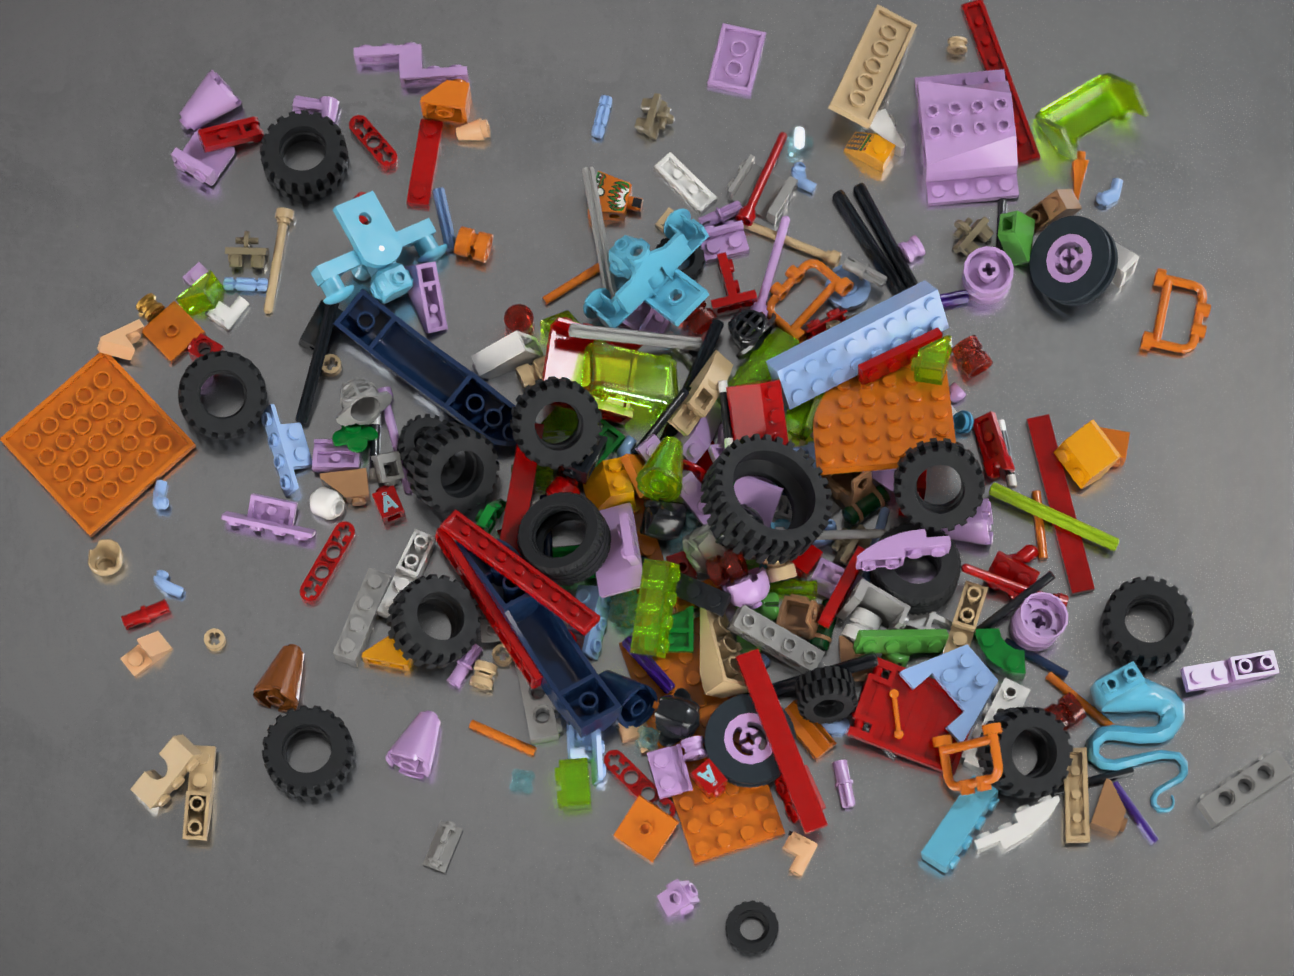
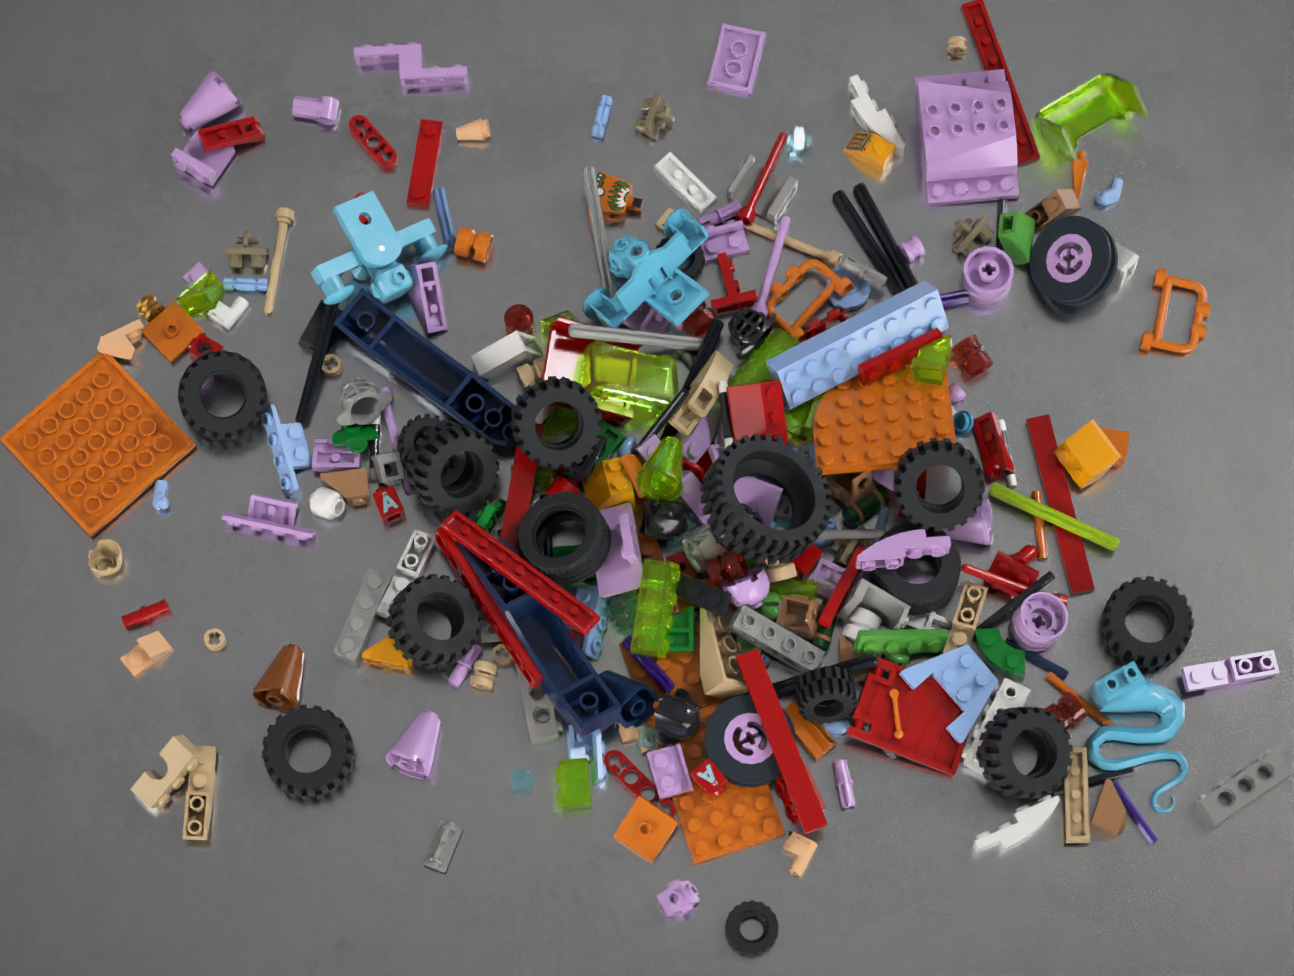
light blue arm [153,570,184,598] -> none
black tyre [260,110,349,201] -> none
red beam [300,521,356,604] -> none
orange slope [420,79,472,125] -> none
orange bar [469,719,537,756] -> none
orange bar [542,262,600,305] -> none
lavender wheel [680,736,708,761] -> none
light blue arm [791,162,817,194] -> none
tan plate [828,5,917,129] -> none
medium azure brick [921,775,999,874] -> none
orange bar [932,723,1003,795] -> none

